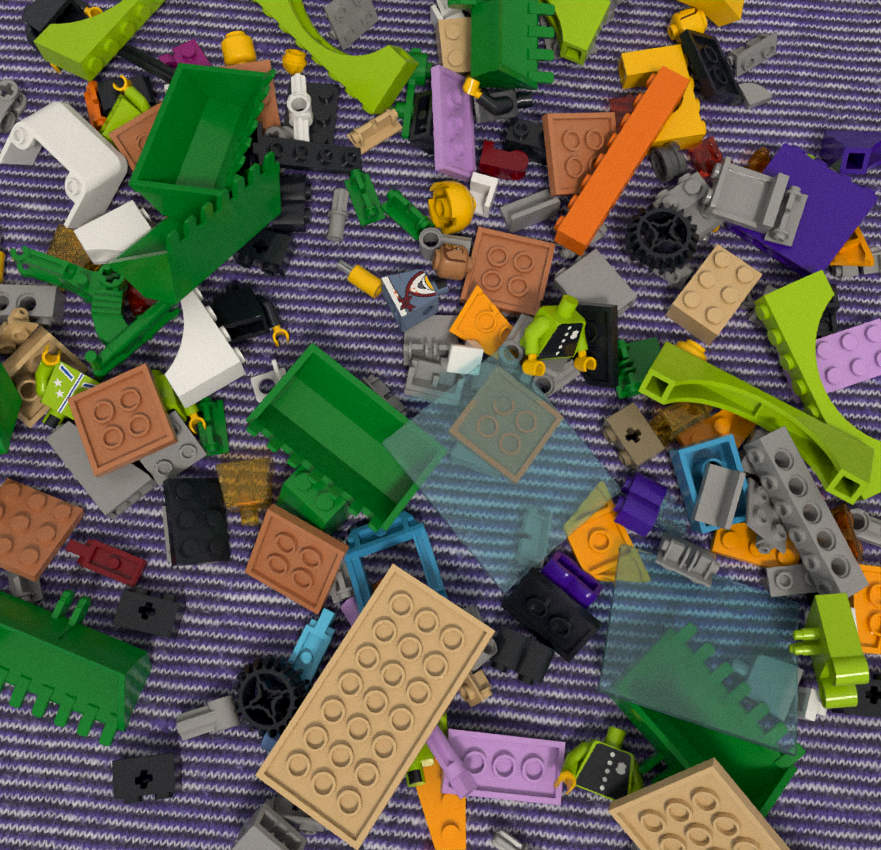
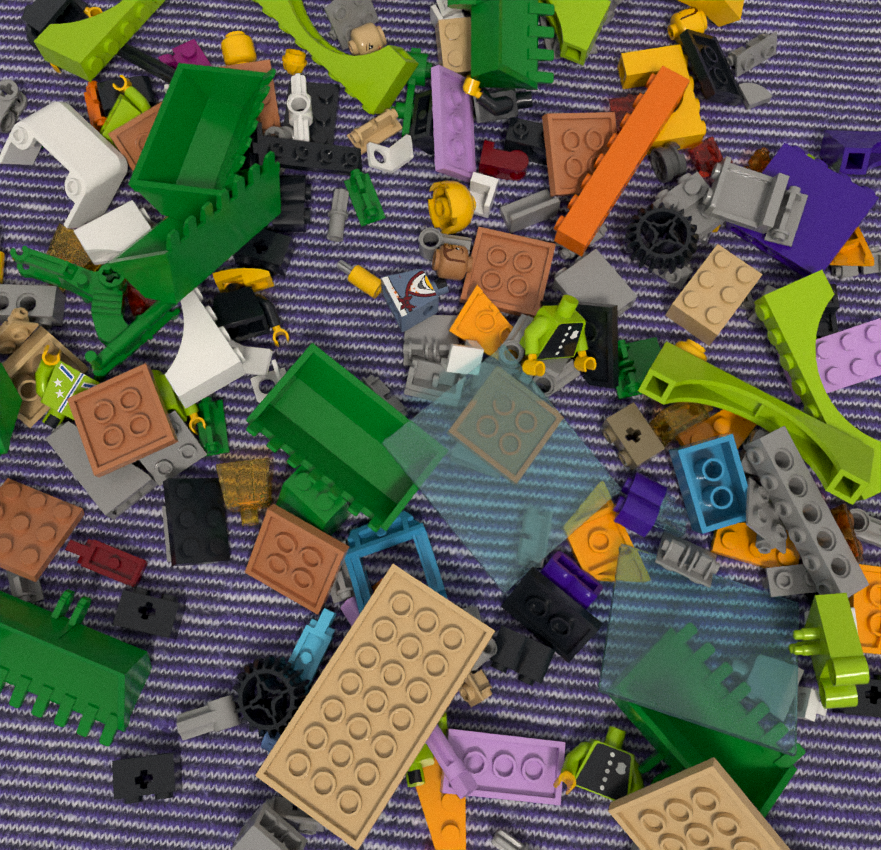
green hinge [380,189,435,241] -> none
light grey panel [691,463,746,530] -> none
none -> yellow slope [212,268,274,293]
none -> white bracket [228,340,273,376]
none -> tan head [347,22,387,56]
none -> white bracket [366,134,414,173]

